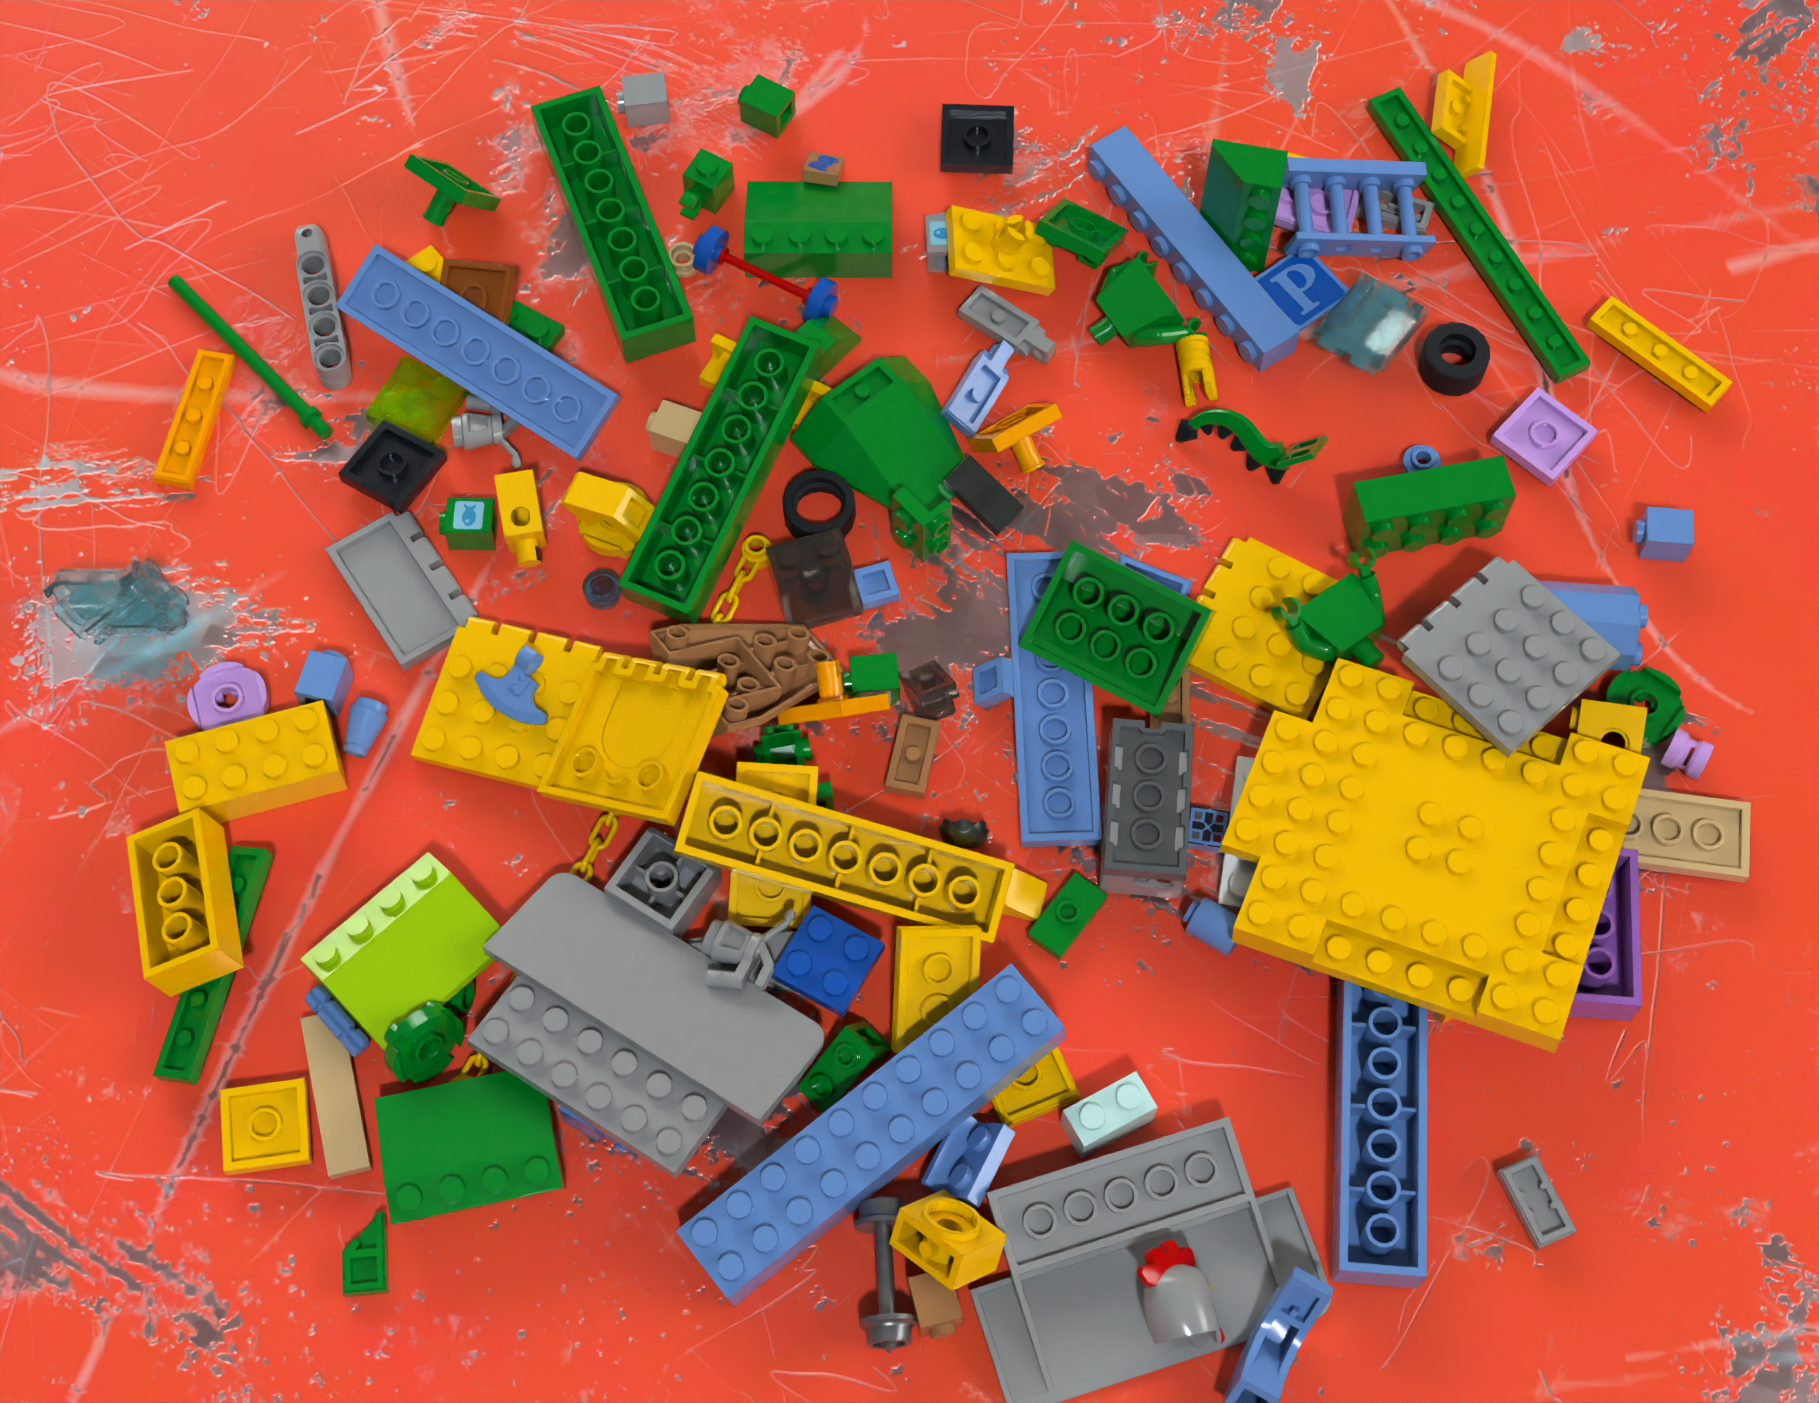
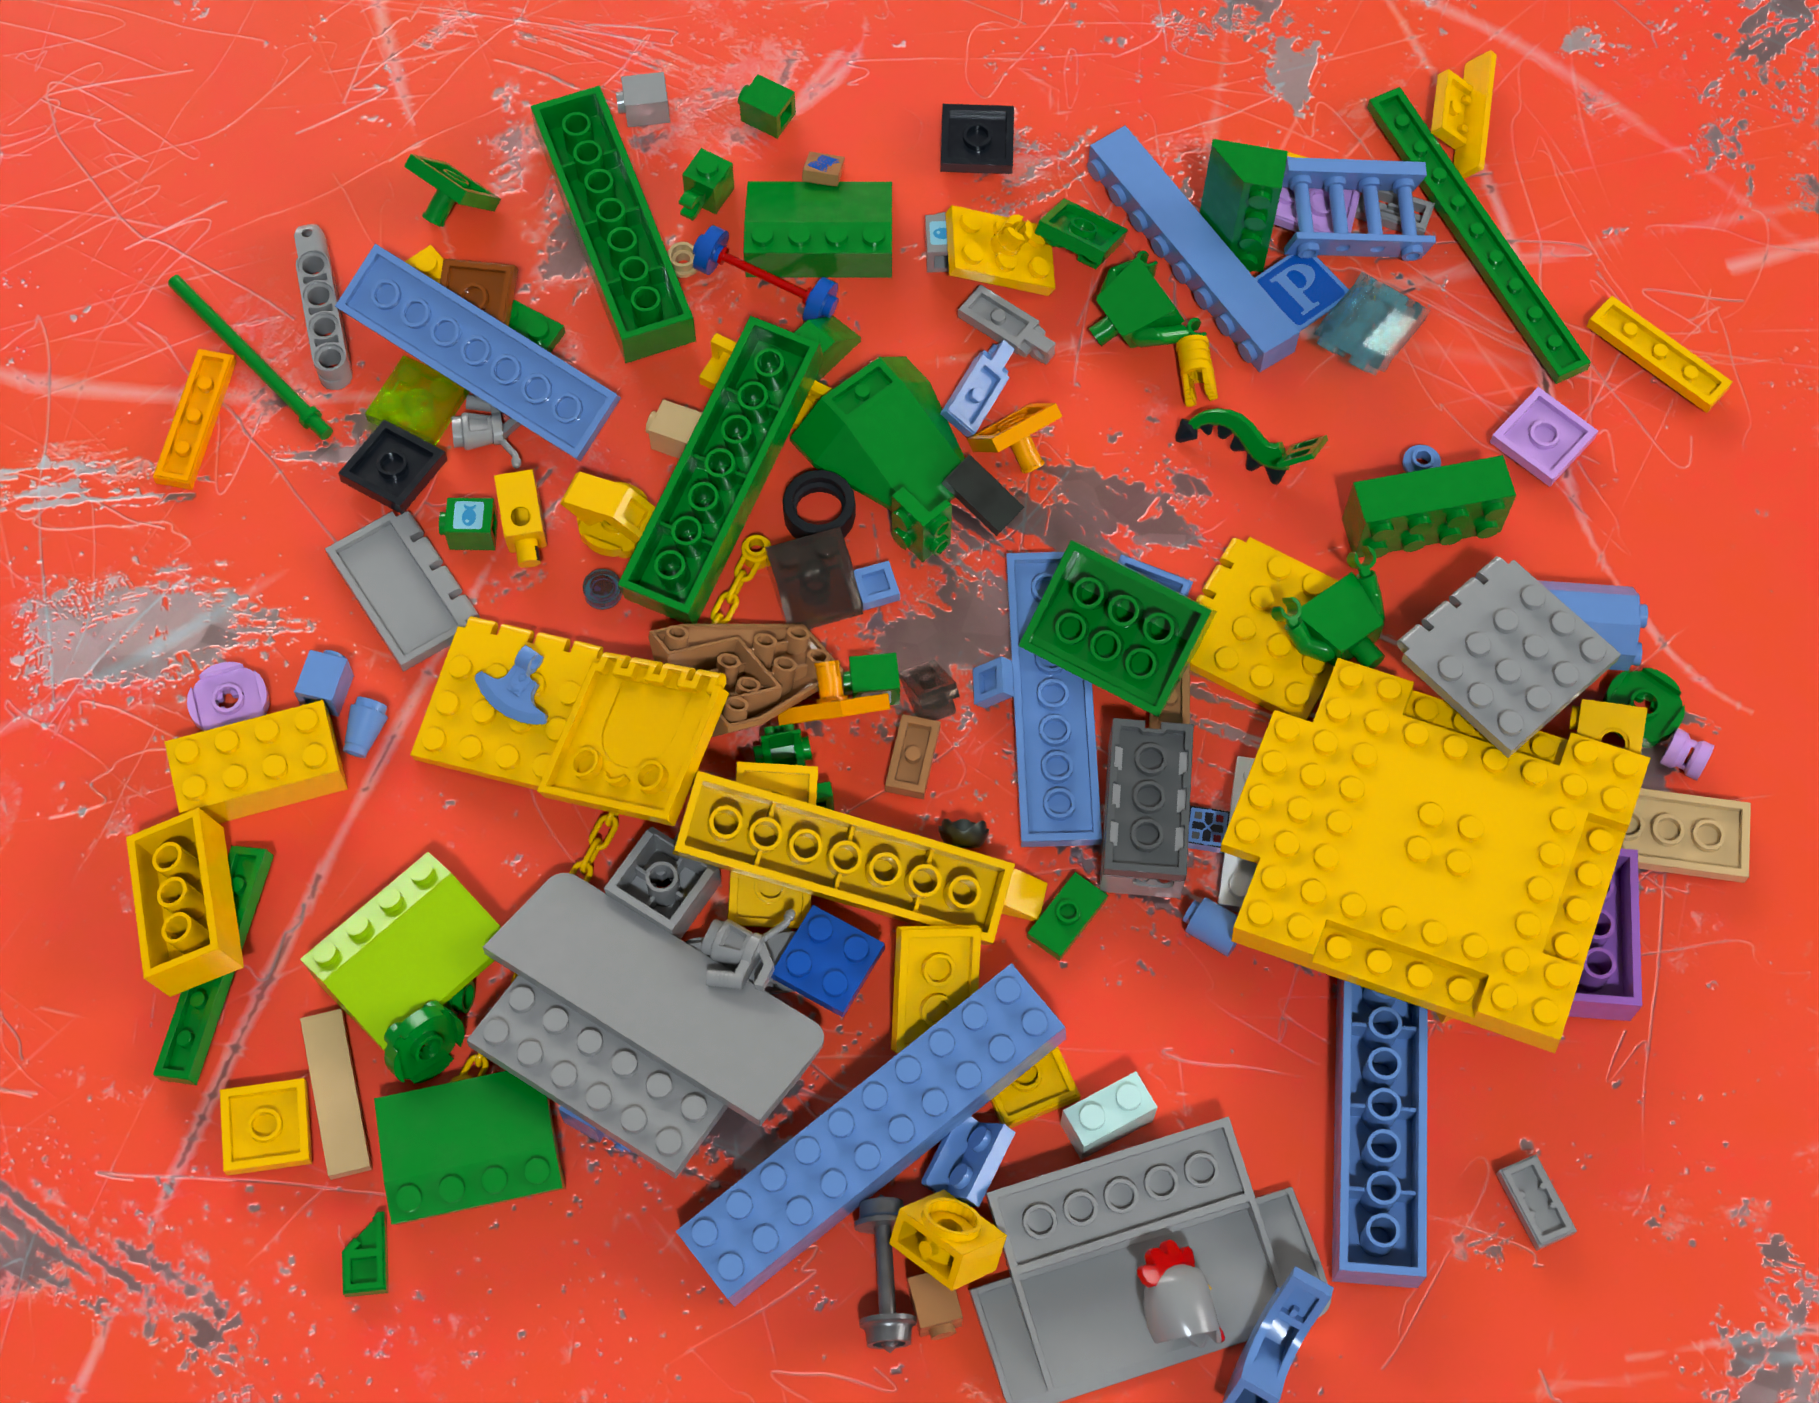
clear light blue brick [43,558,190,646] -> none
medium blue axle [305,985,370,1057] -> none
green bracket [798,1020,893,1113] -> none
black tyre [1419,322,1490,396] -> none
medium blue brick [1632,506,1694,562] -> none

